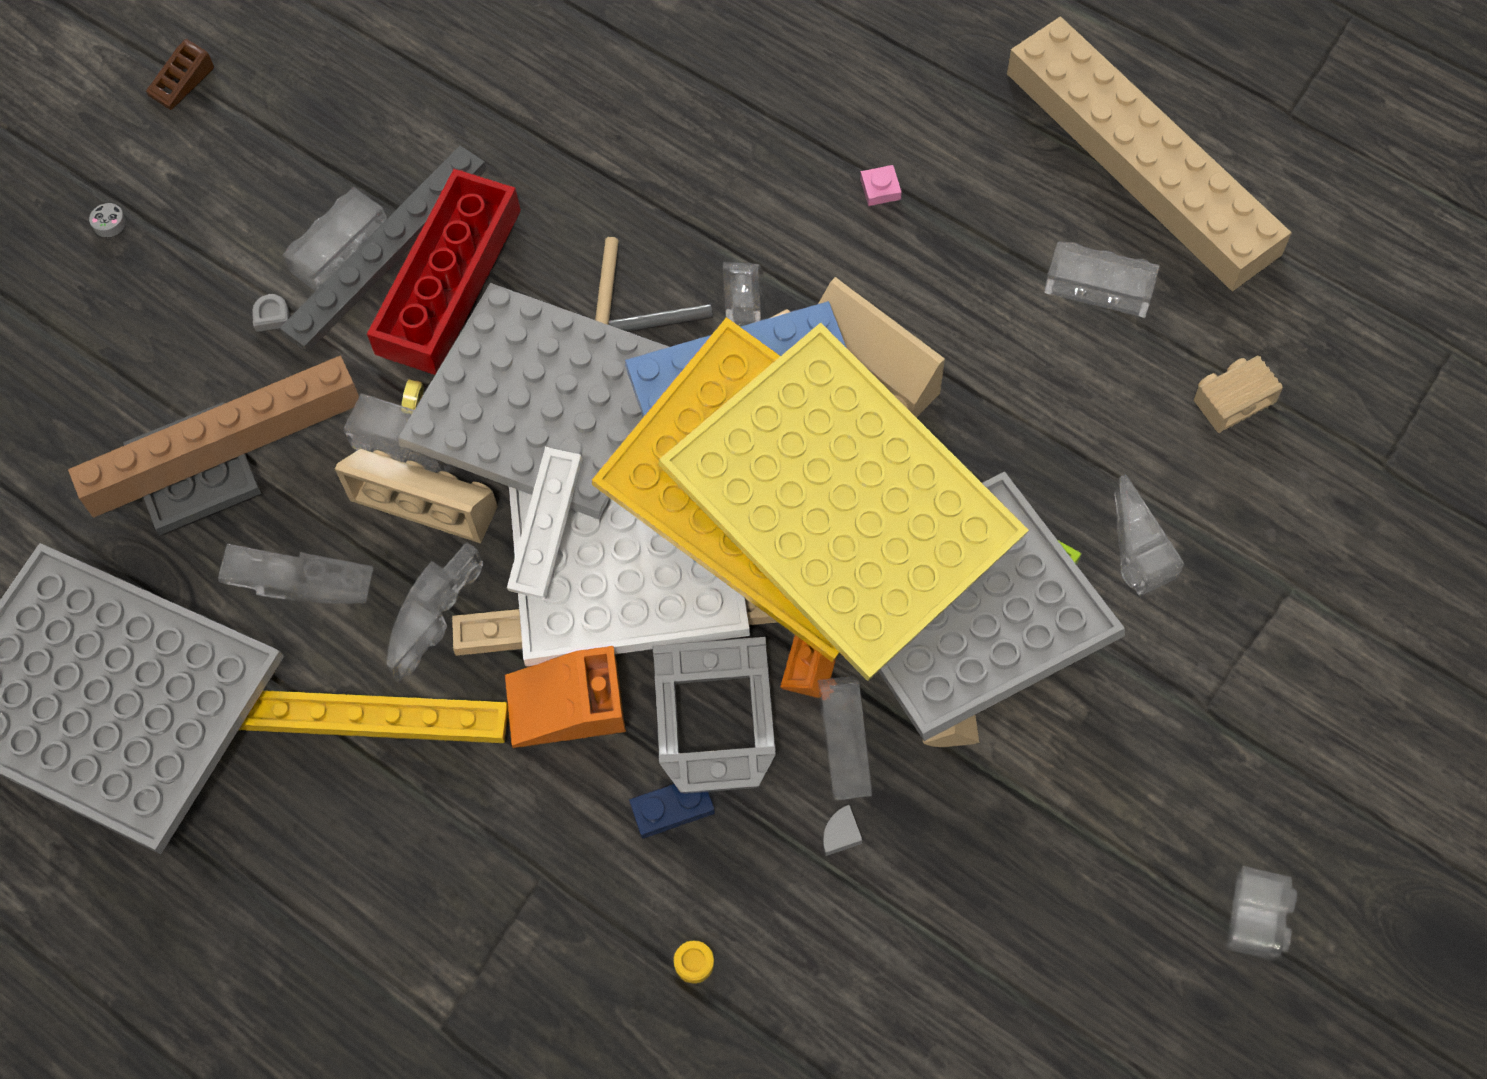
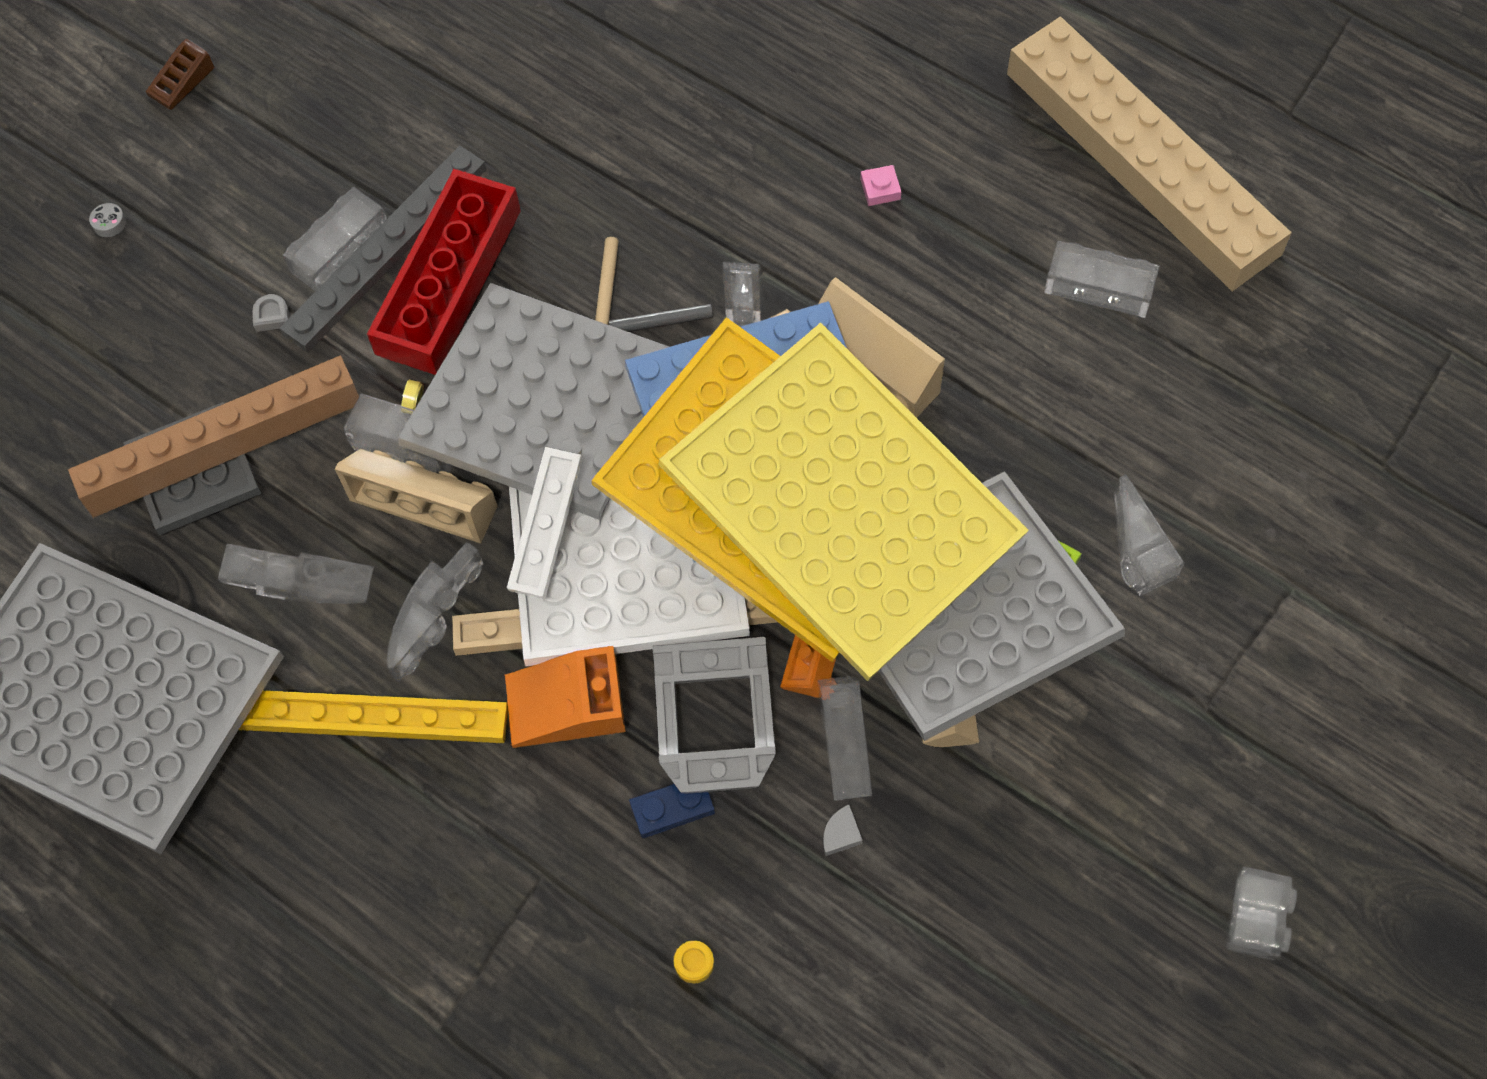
tan brick [1194,356,1283,433] -> none

